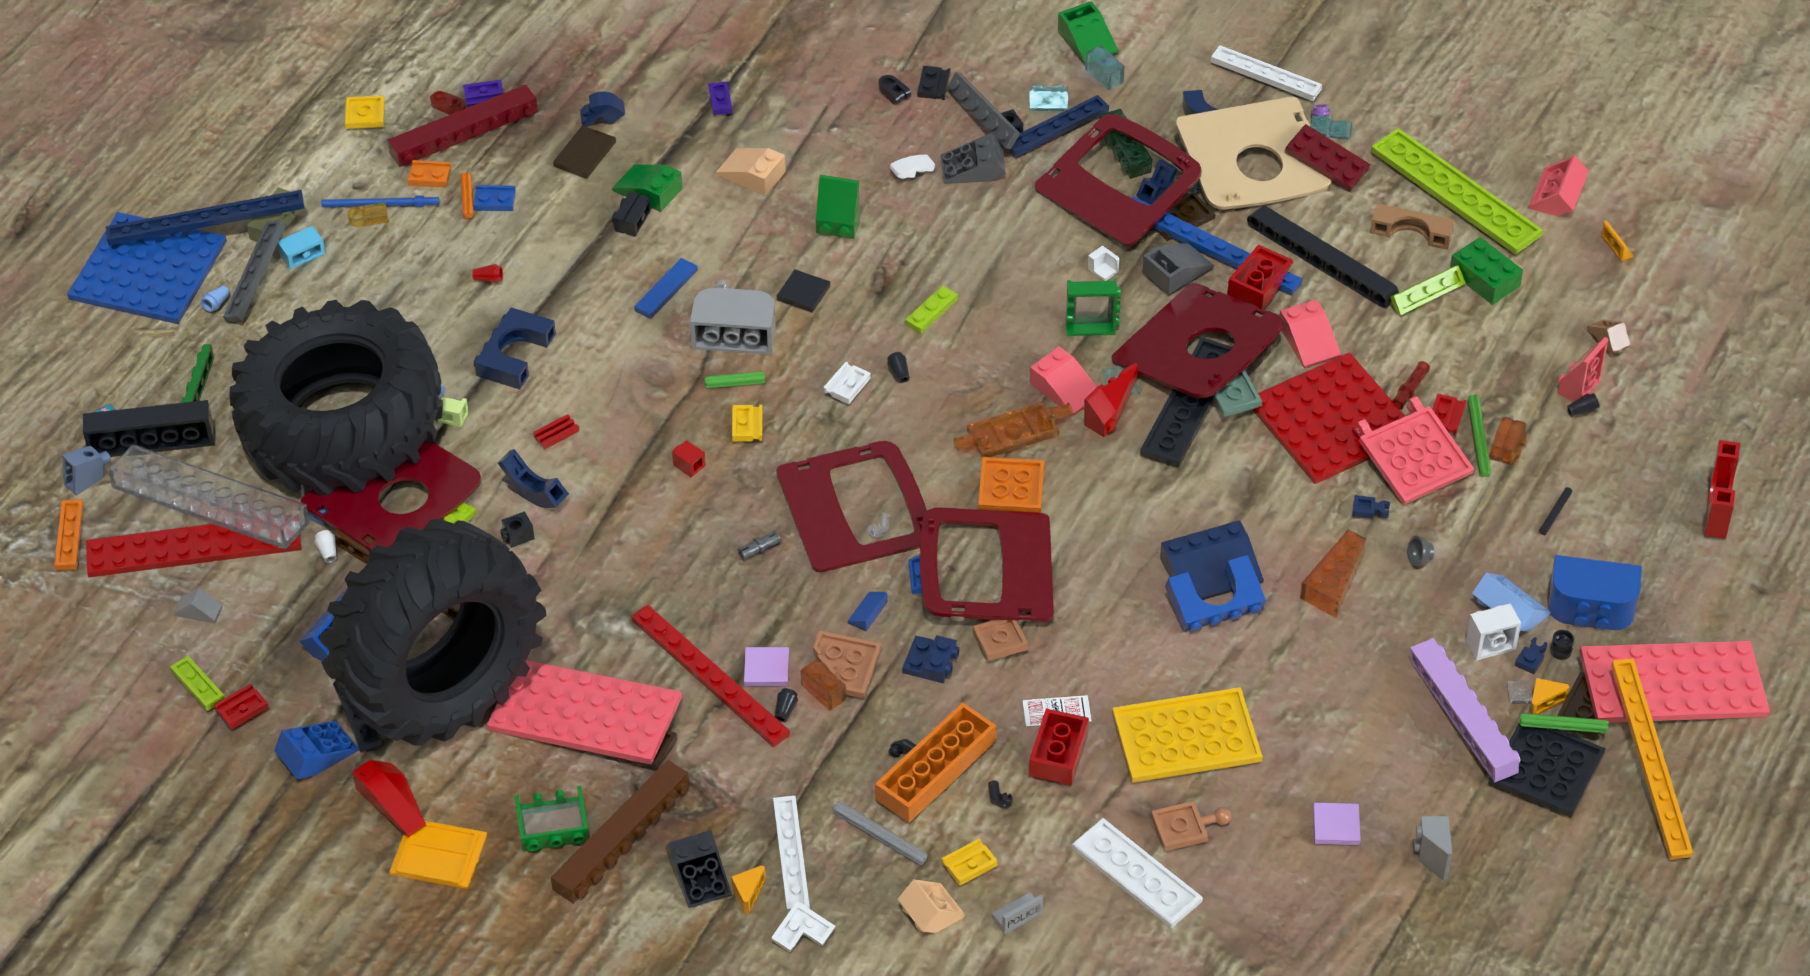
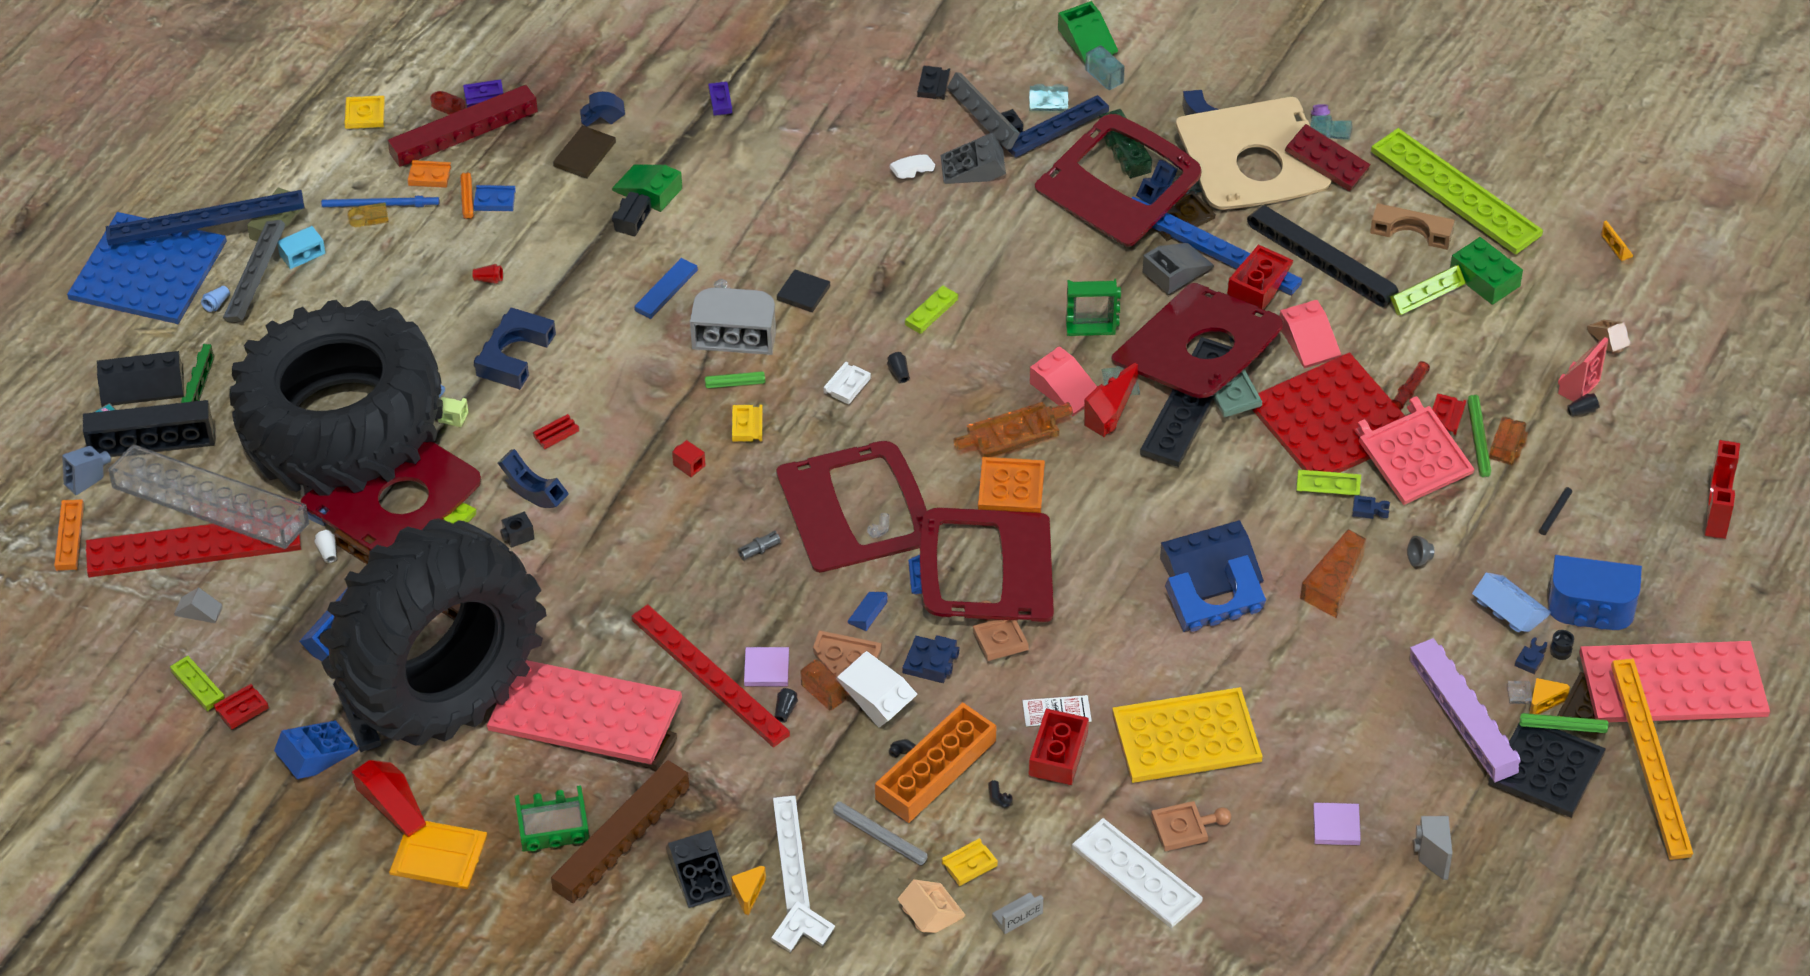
light nougat slope [716,148,786,195] -> none
green slope [816,175,860,239] -> none
black plate [879,75,911,105] -> none
white panel [1088,246,1119,281] -> none
white plate [1211,46,1322,101] -> none
white brick [1466,604,1521,661] -> none
coral slope [1529,155,1589,216] -> none
none -> black slope [97,351,184,407]
none -> white slope [836,651,917,728]
none -> lime plate [1296,470,1361,496]

